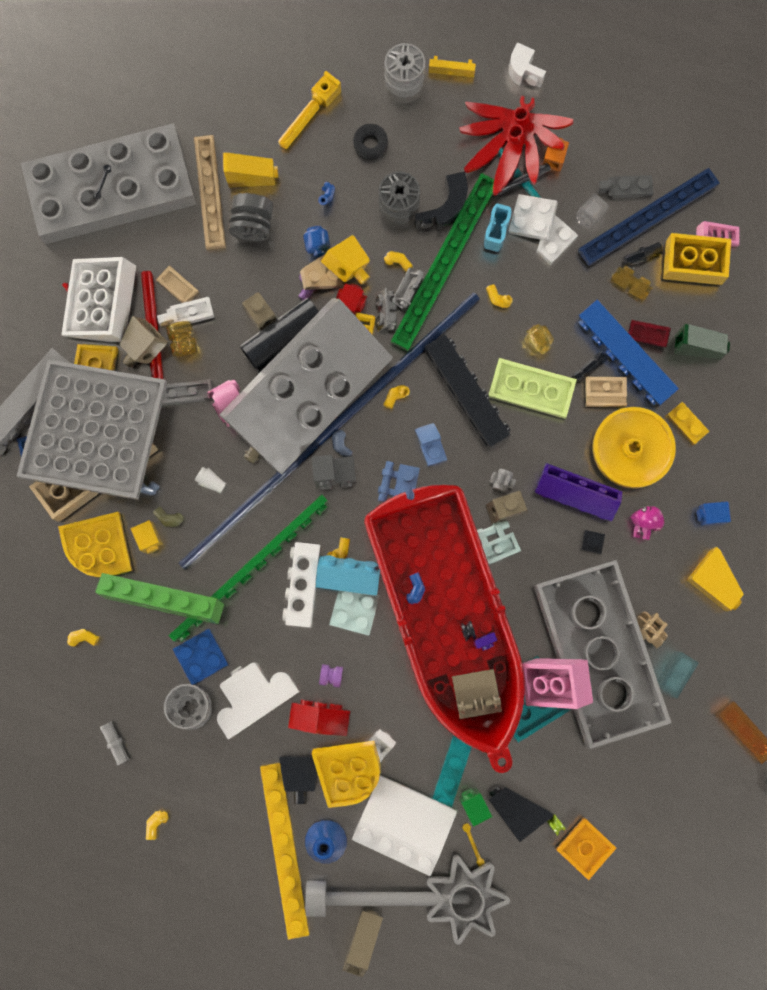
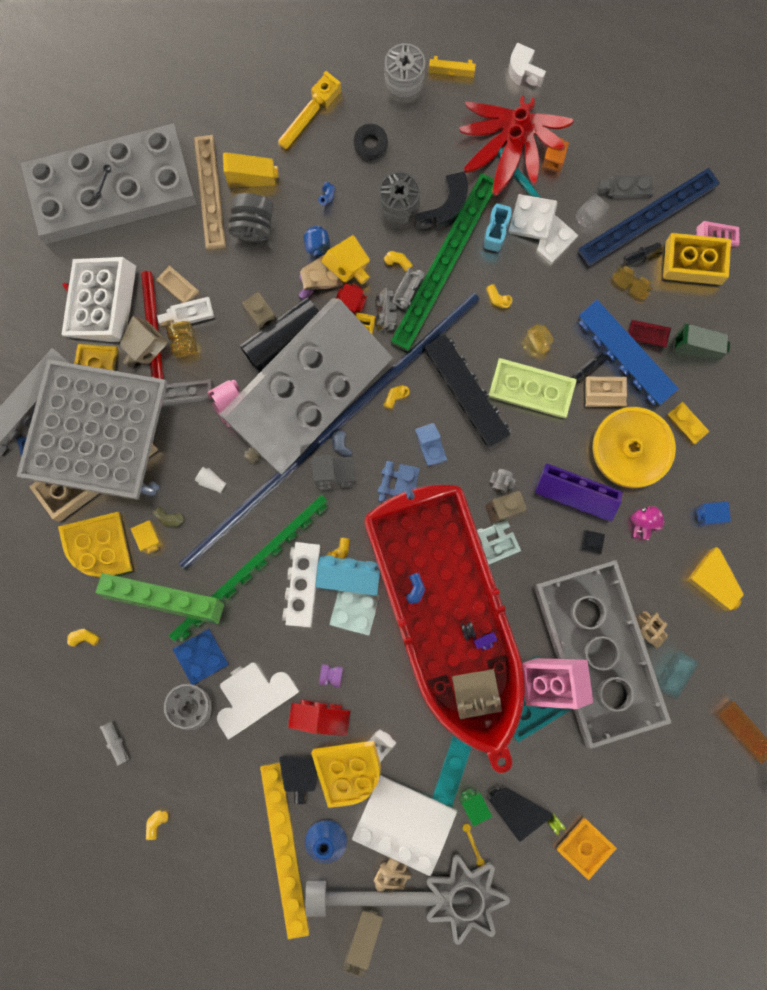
black bar [498,163,551,195] -> none
none -> tan piece [373,858,412,892]

